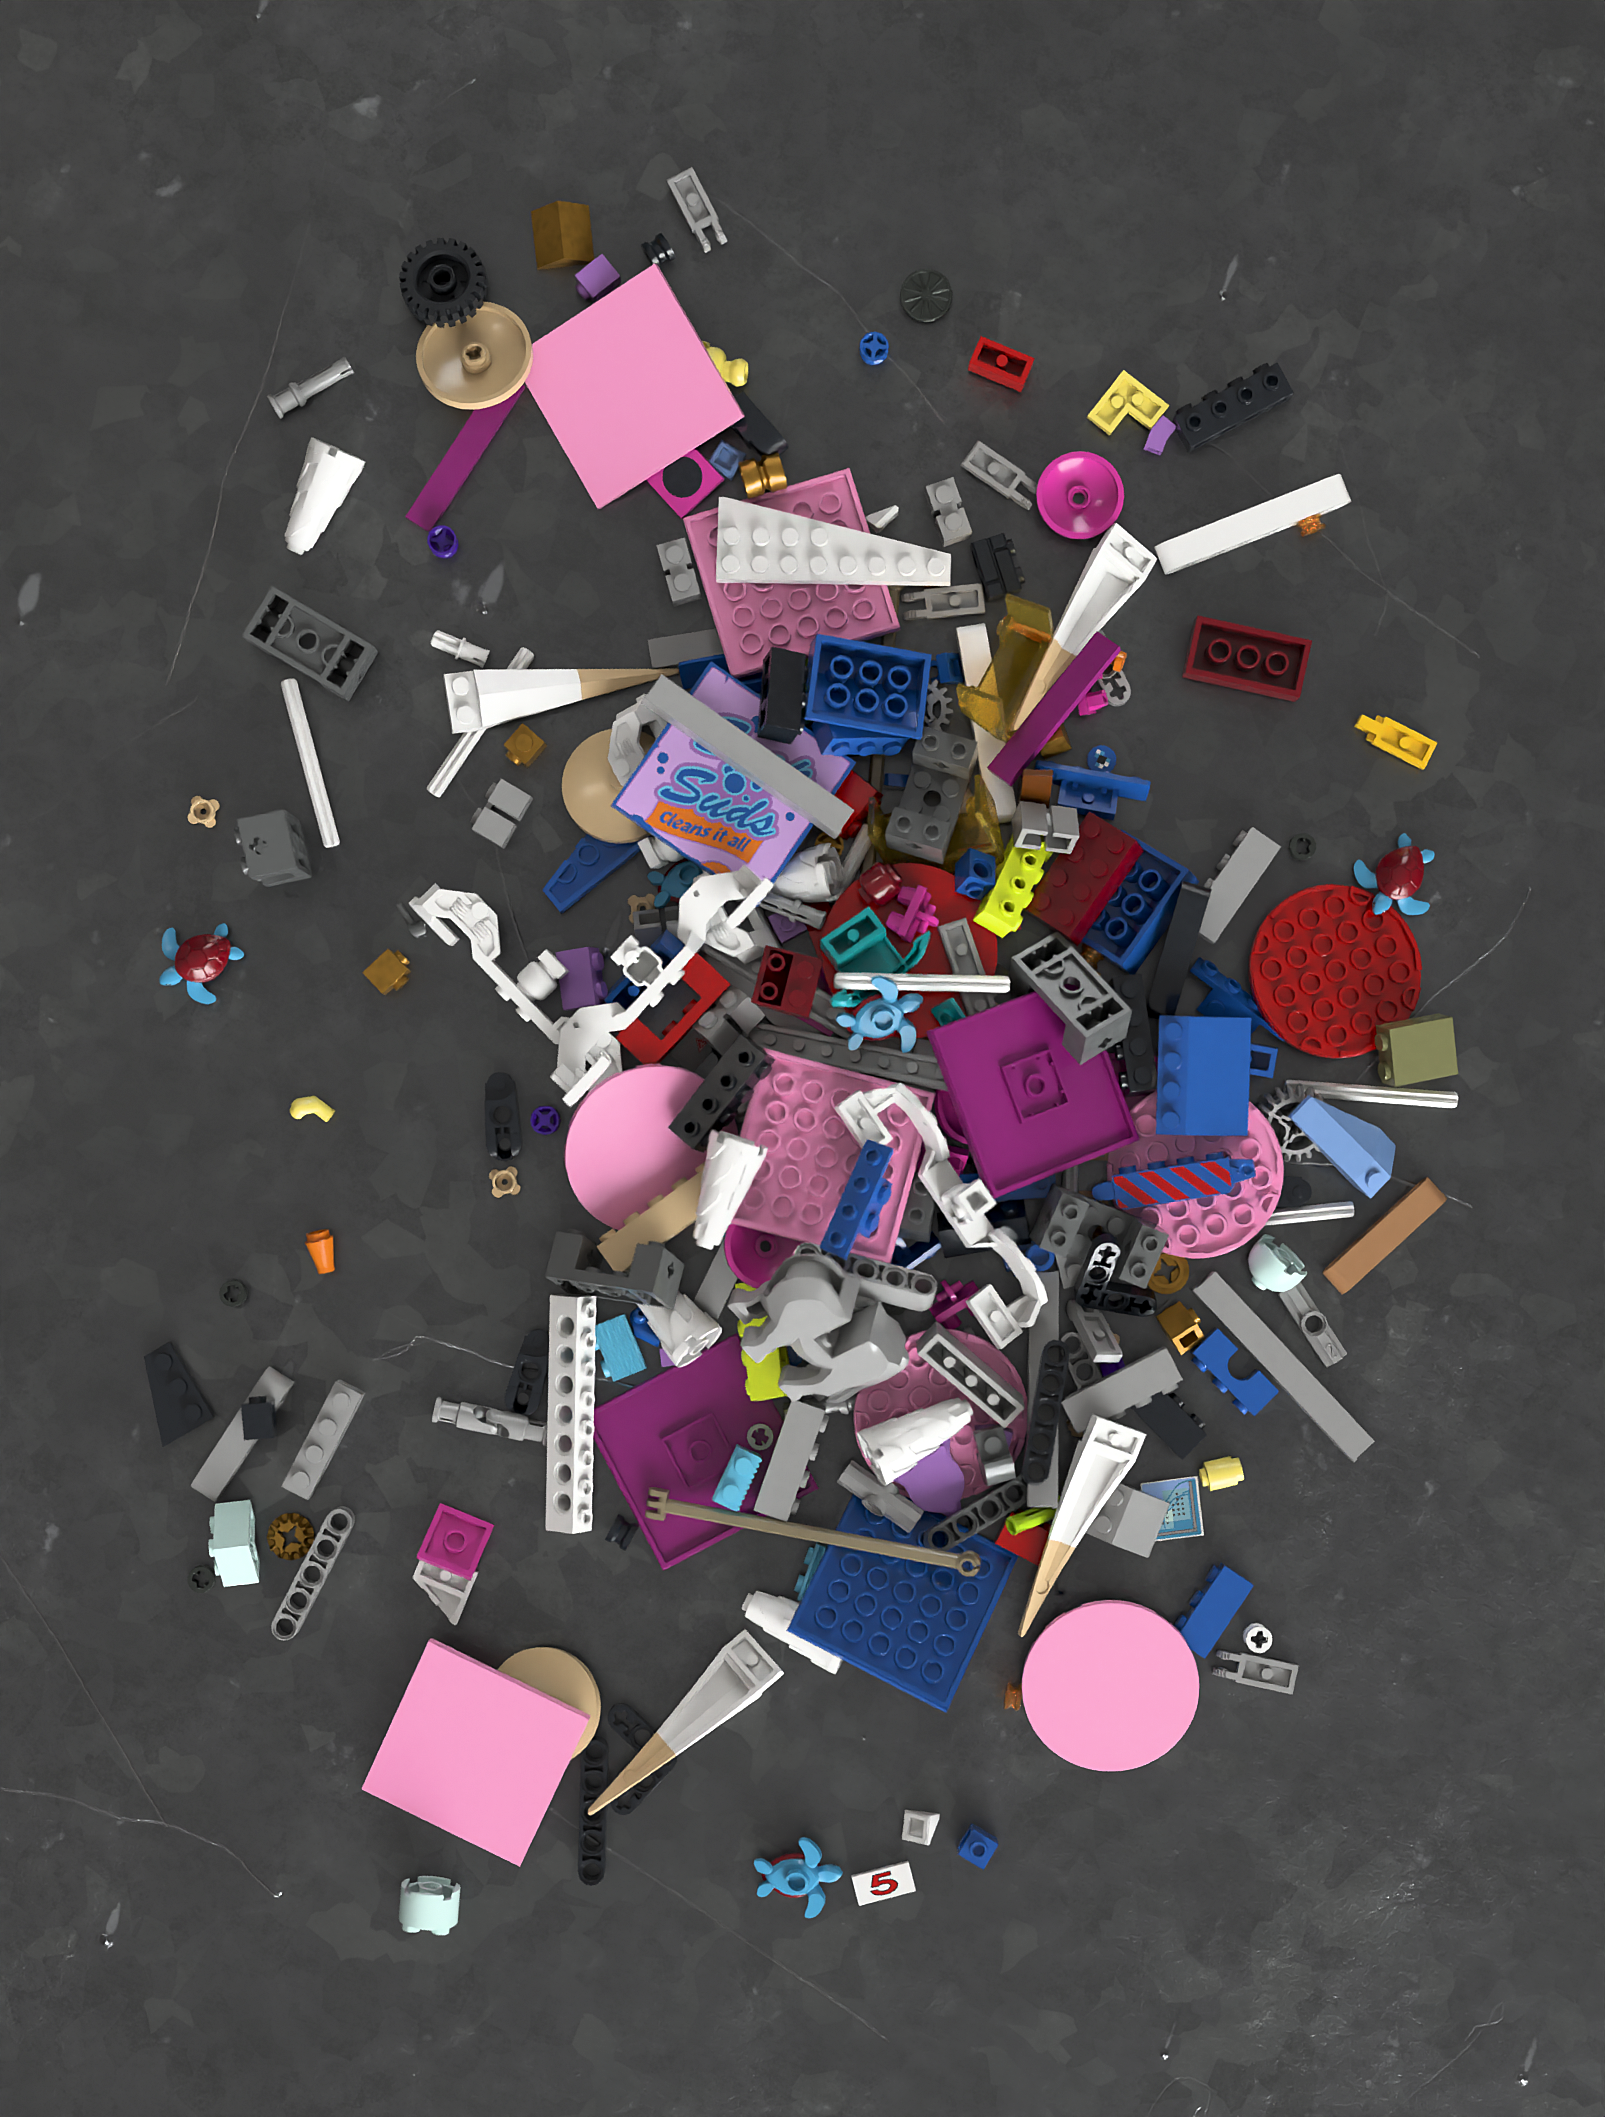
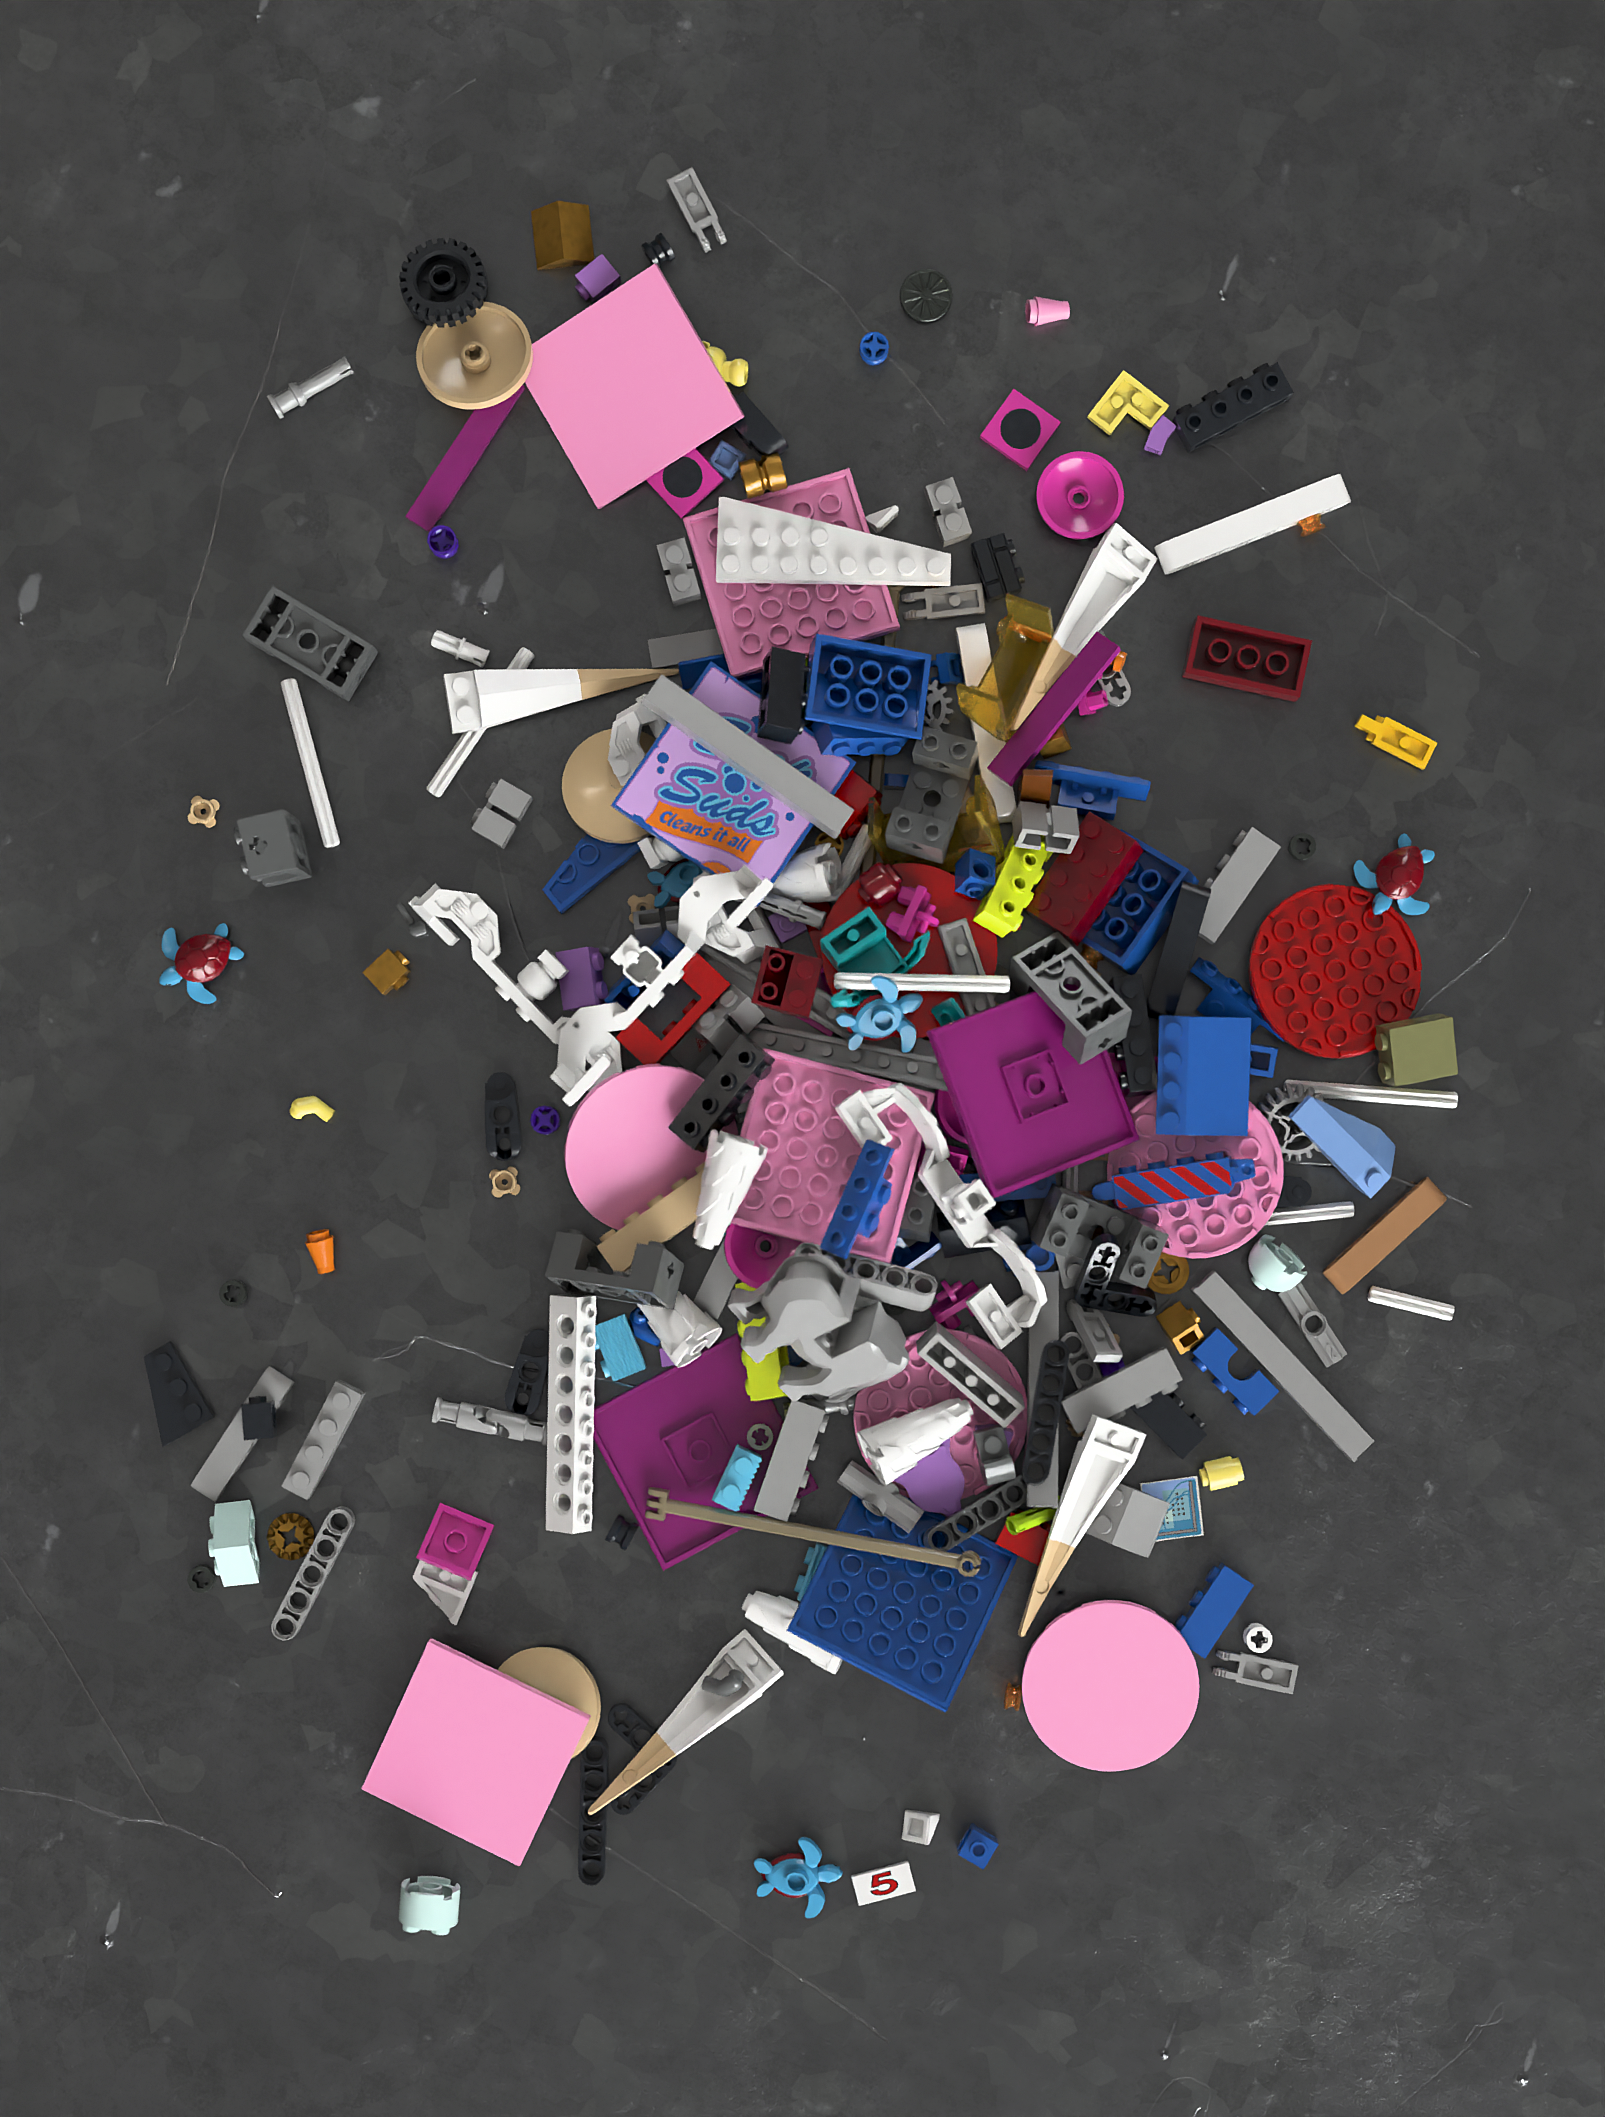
white cone [284,437,366,555] -> none
pearl gold brick [504,723,547,768] -> none
light grey hinge [961,441,1038,510] -> none
red brick [968,336,1035,392] -> none
blue tile [1086,745,1116,772] -> none
none -> dark grey arm [701,1669,744,1697]
none -> dark pink tile [980,389,1061,471]
none -> bright pink cone [1025,296,1070,326]
none -> white axle [1368,1286,1454,1320]

